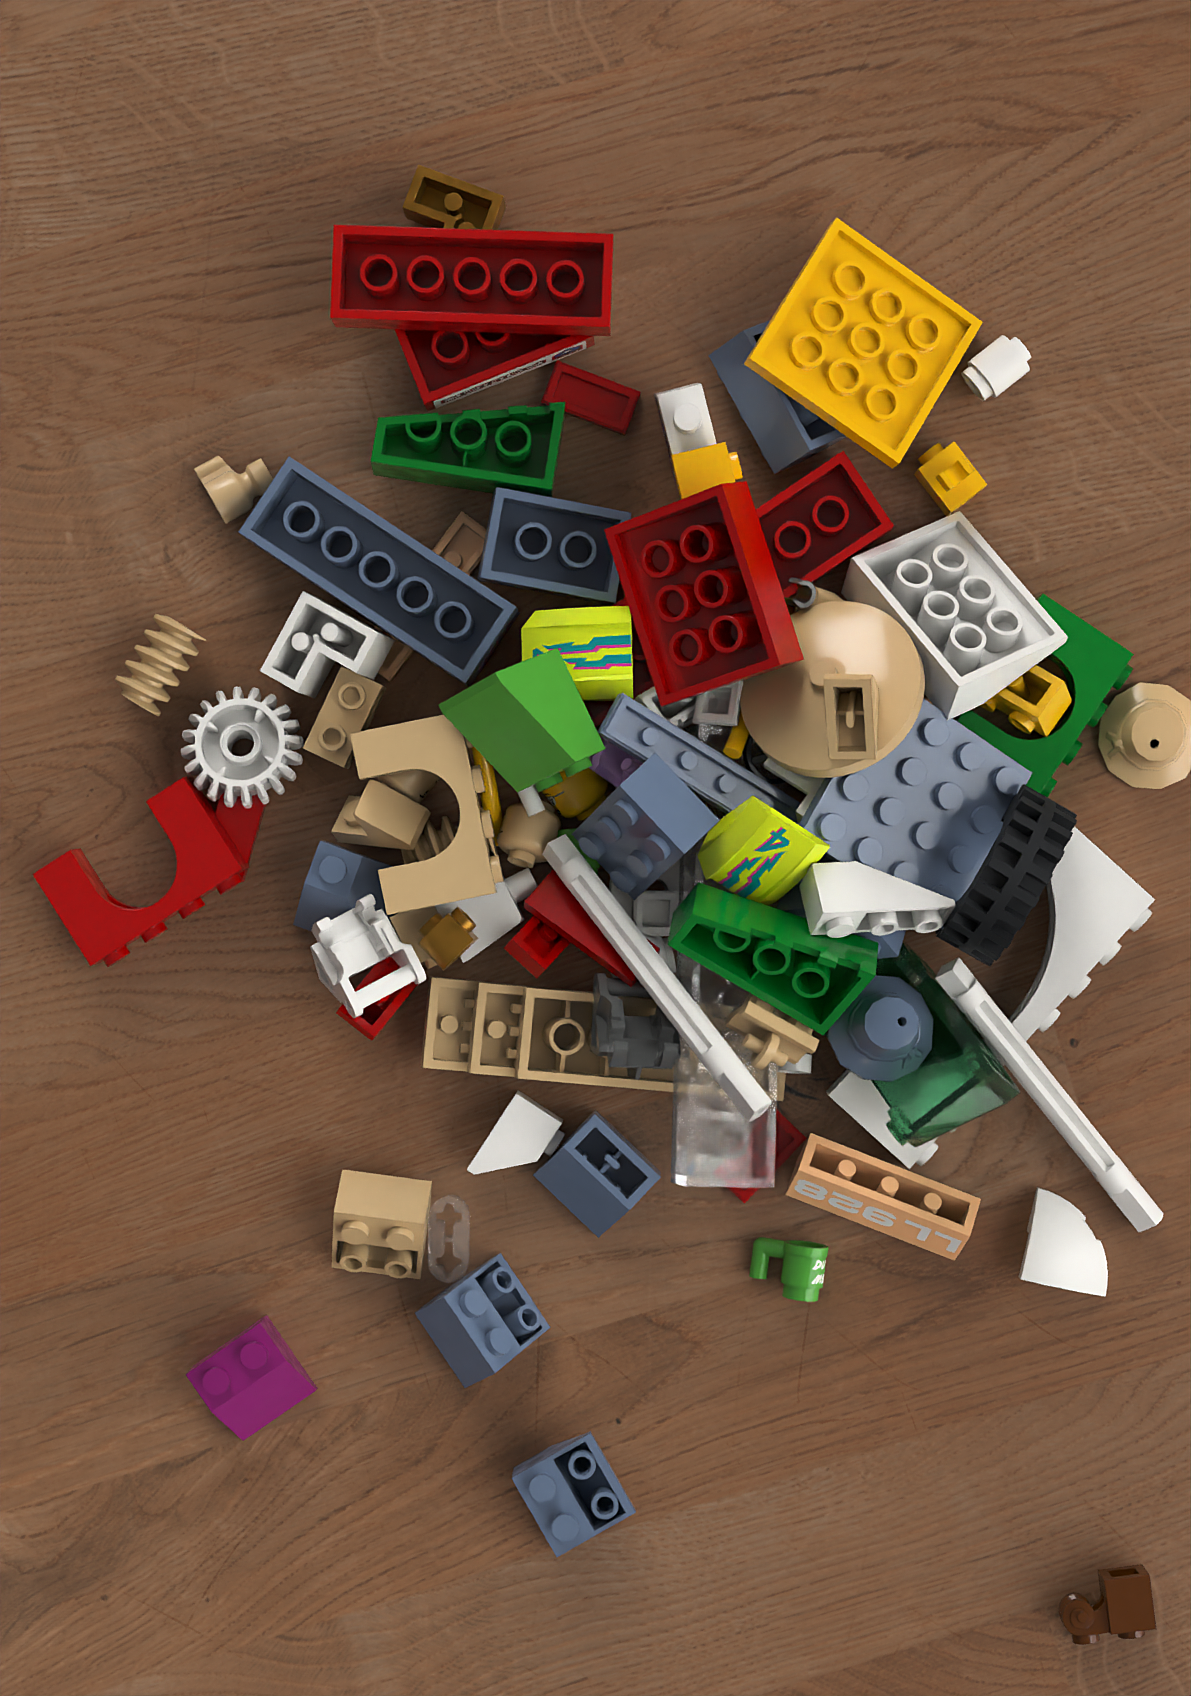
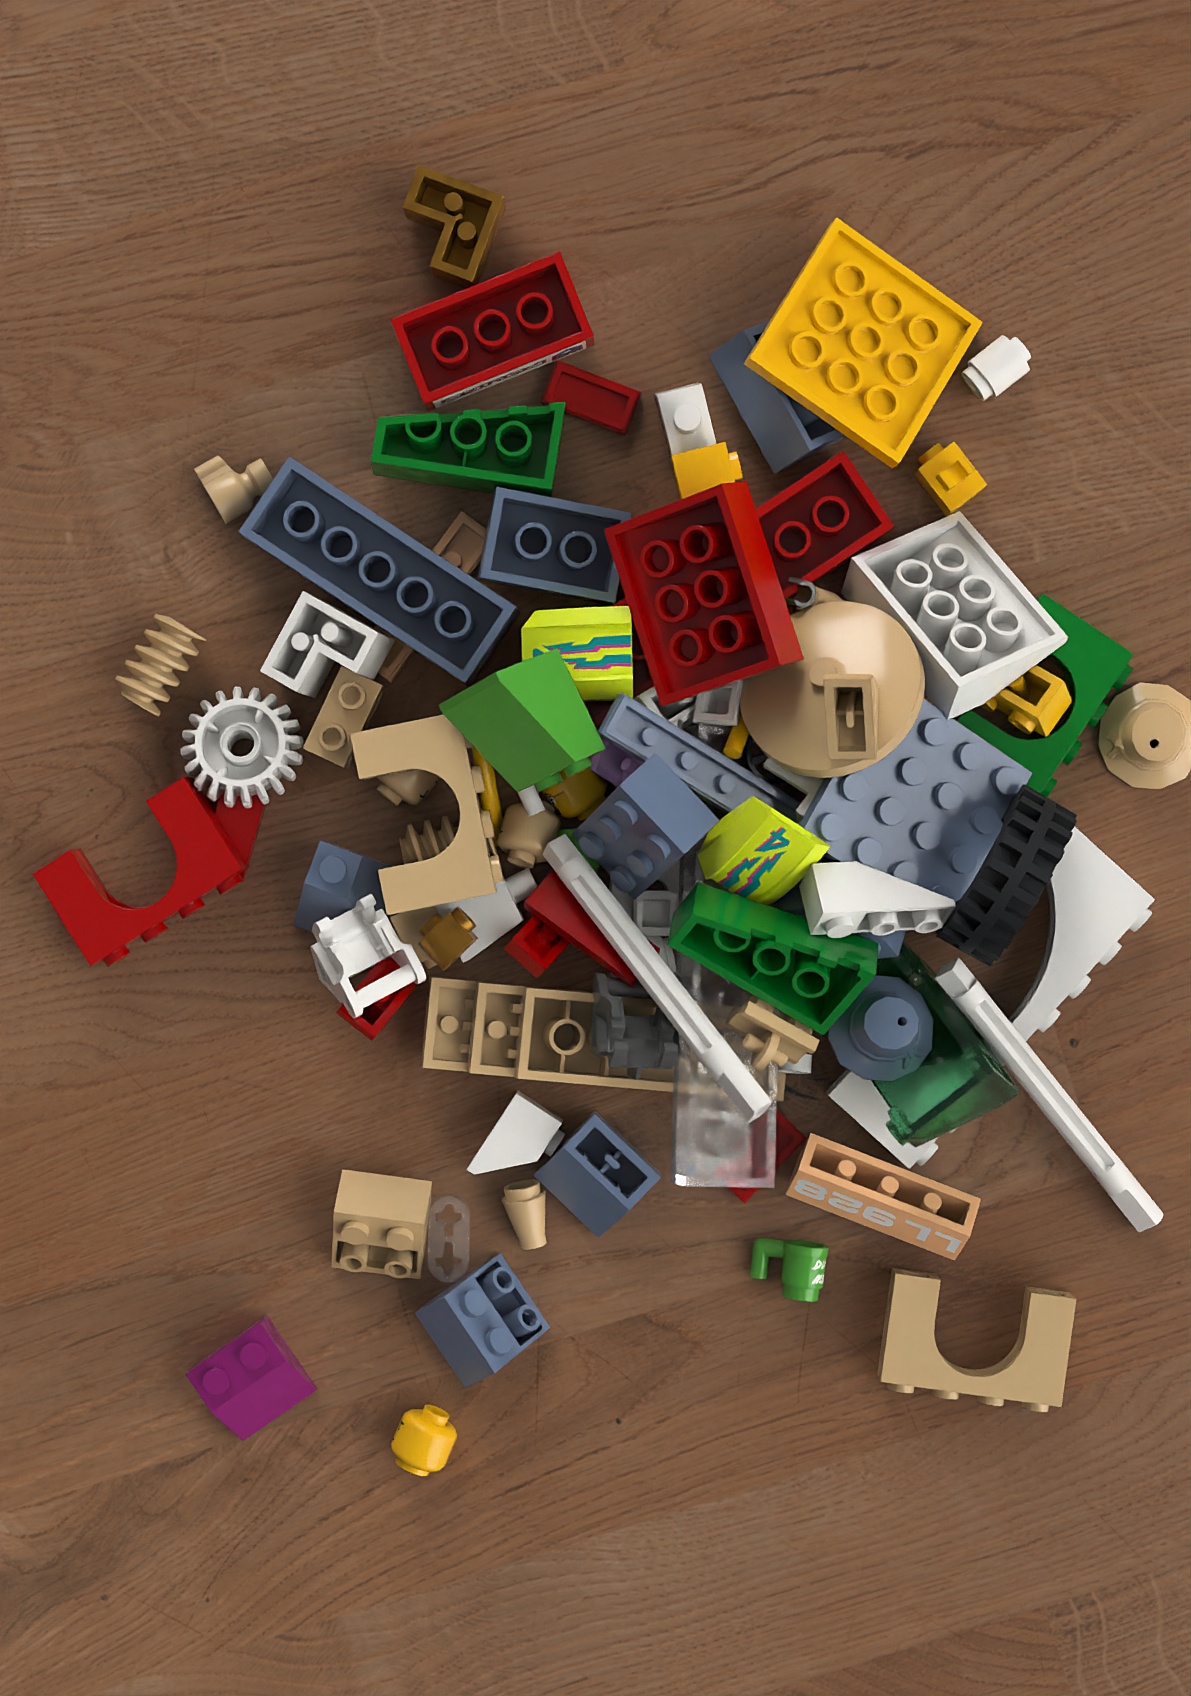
red brick [330,225,614,336] -> none
tan slope [331,779,431,850] -> none
sand blue slope [512,1431,636,1557] -> none
white brick [1019,1187,1108,1296] -> none
reddish brown brick [1058,1564,1156,1645] -> none
none -> yellow head [391,1405,457,1476]
none -> tan cone [501,1179,547,1250]
none -> tan arch [877,1268,1076,1412]

